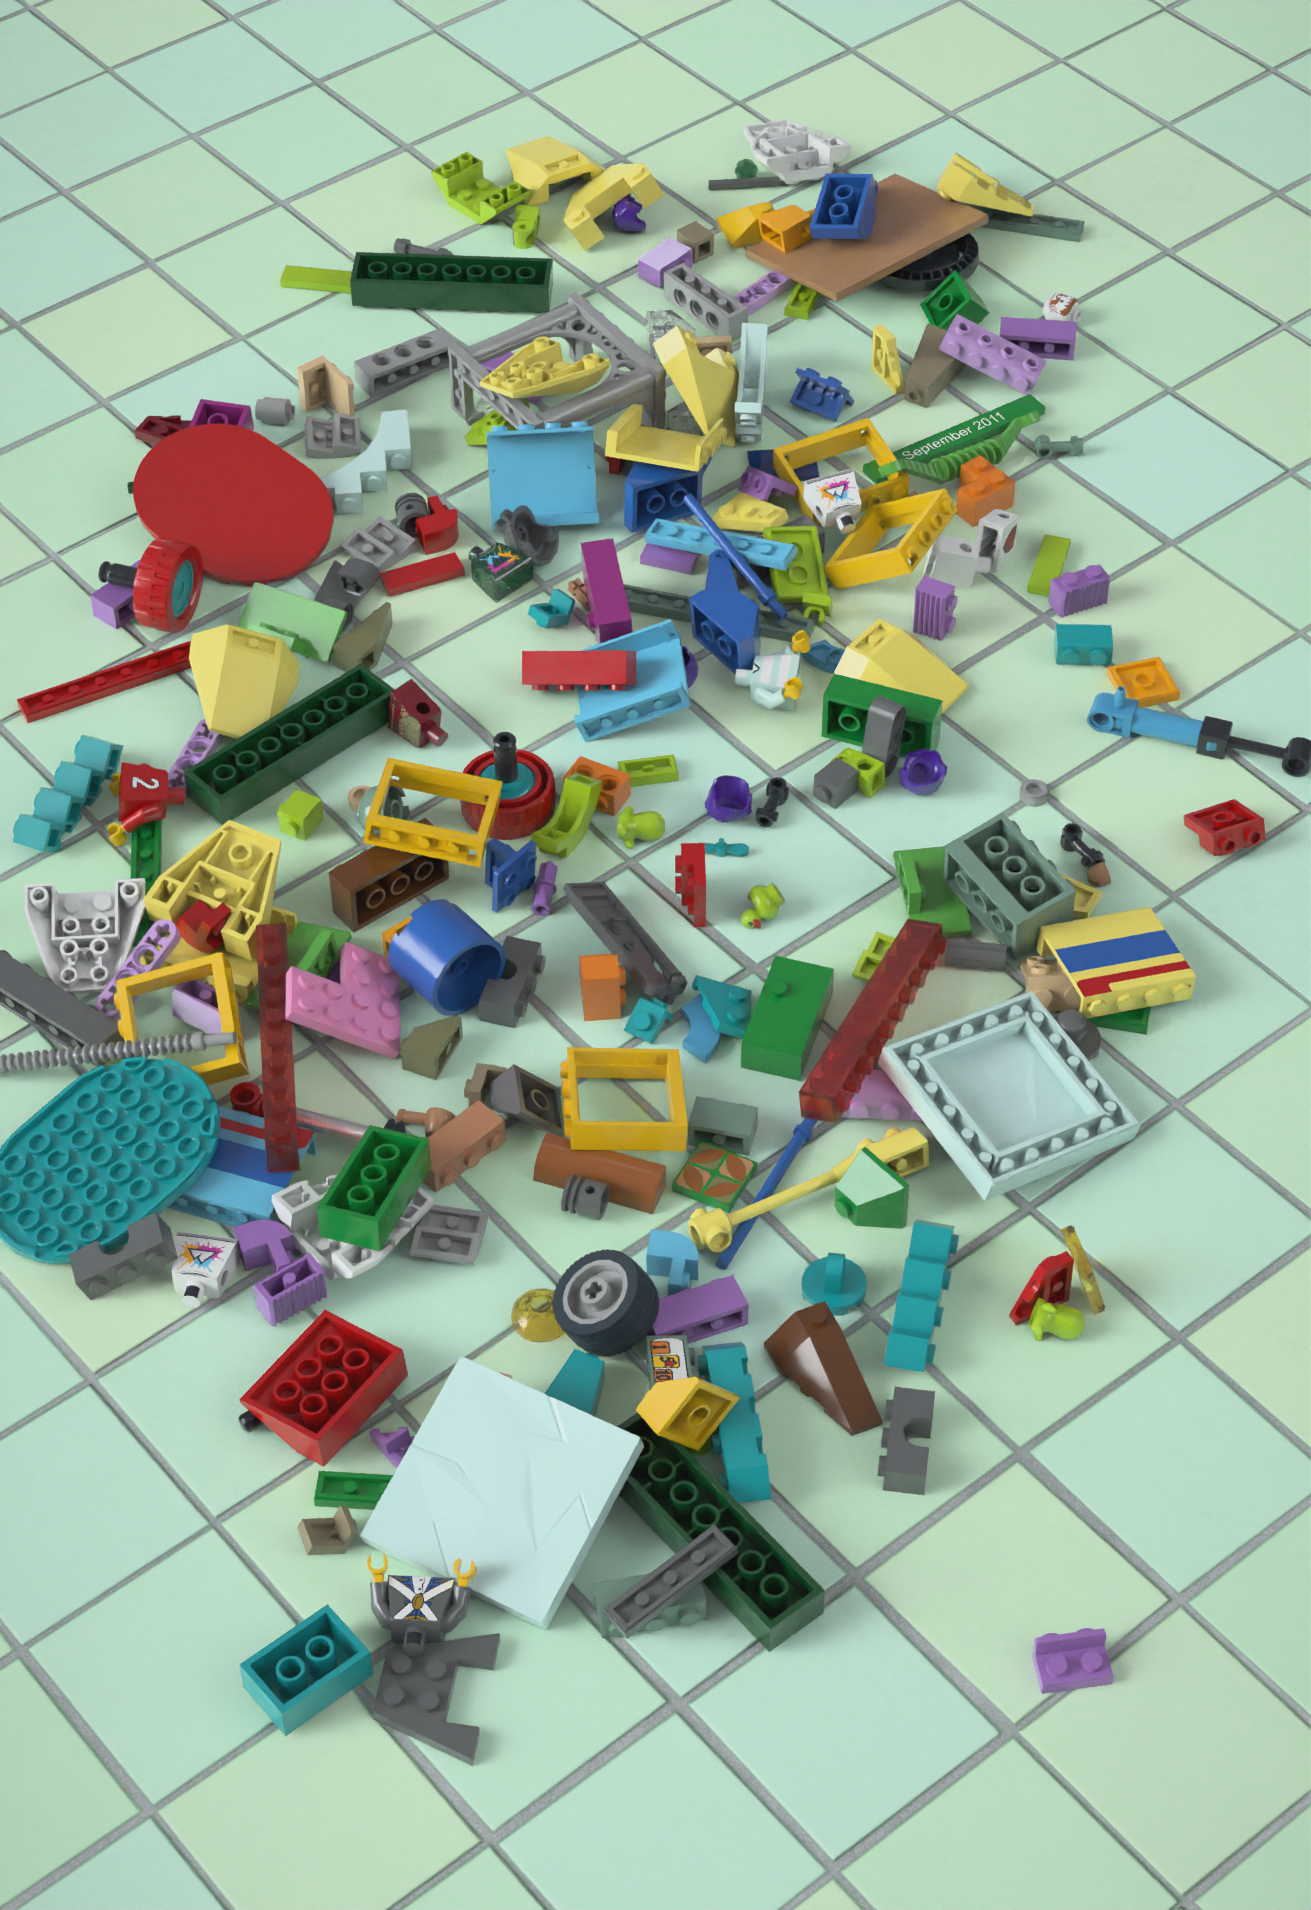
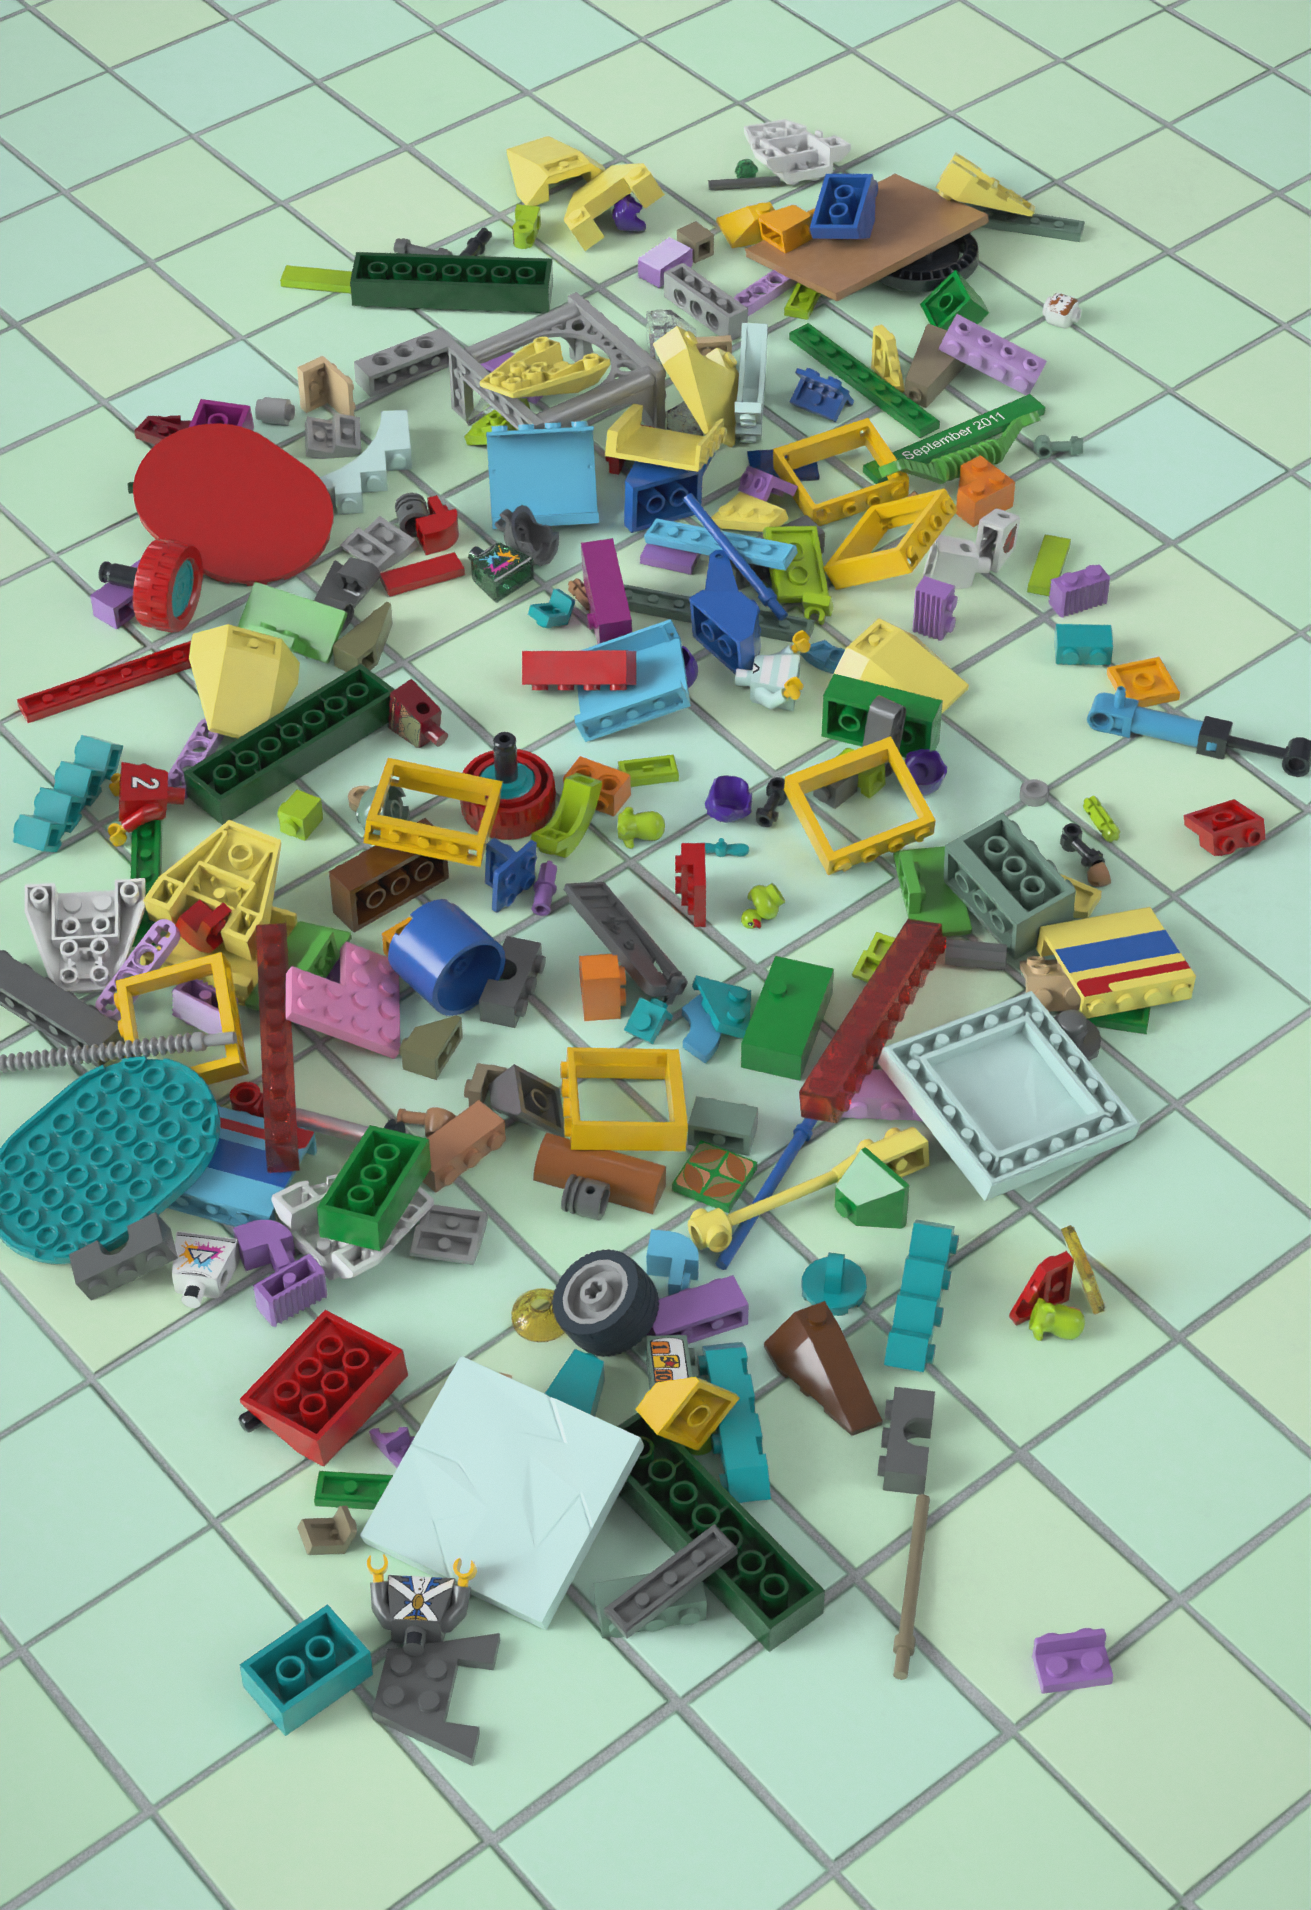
lime slope [431,152,532,225] -> none
white torso [803,468,861,534] -> none
medium lavender brick [1000,317,1077,361] -> none
none -> black axle [460,227,492,256]
none -> yellow window [784,736,936,875]
none -> green tile [789,323,940,438]
none -> dark tan bar [893,1494,930,1680]
none -> lime axle [1083,796,1120,843]

